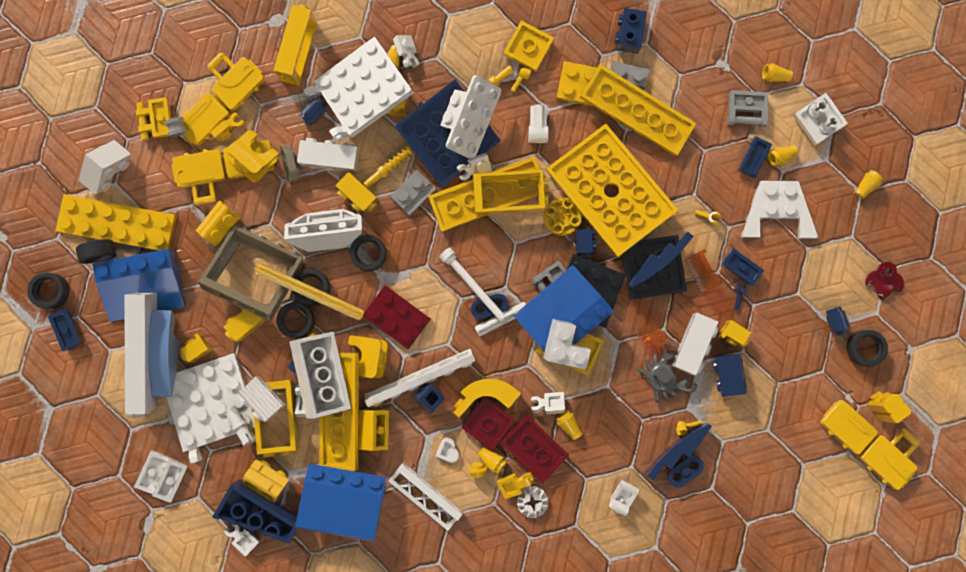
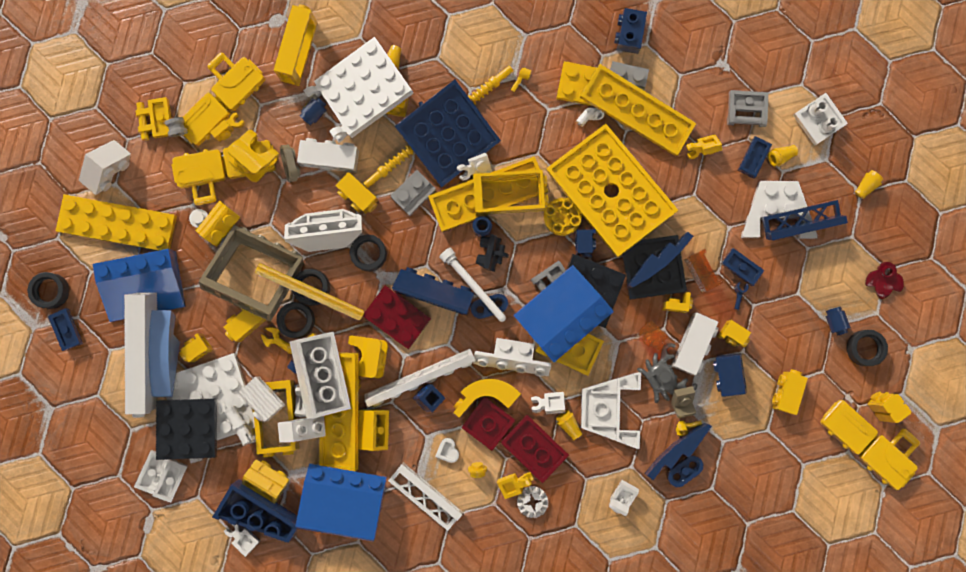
black tyre [75,239,117,264] -> none
white plate [393,35,419,68] -> none
white bracket [440,75,501,159] -> none
white axle [475,302,526,336] -> none
yellow cone [477,447,507,474] -> none
yellow plate [503,20,554,72] -> none
white piece [528,105,548,143] -> none
white brick [543,319,591,369] -> none
yellow hand [694,210,722,227] -> none
yellow cone [762,63,793,82] -> none
none -> black plate [156,398,217,460]
none -> white plate [189,209,208,228]
none -> yellow bar [261,328,292,354]
none -> white brick [278,417,326,442]
none -> dark blue slope [392,267,474,316]
none -> dark blue brick [473,216,492,237]
none -> white bracket [473,338,551,376]
none -> black hips [476,234,509,272]
none -> white arm [576,108,604,127]
none -> white wing [581,372,641,449]
none -> yellow bracket [662,292,693,313]
none -> dark tan bracket [671,386,696,418]
none -> yellow plate [686,135,722,159]
none -> dark blue fence [762,200,848,240]
none -> yellow brick [772,369,808,415]

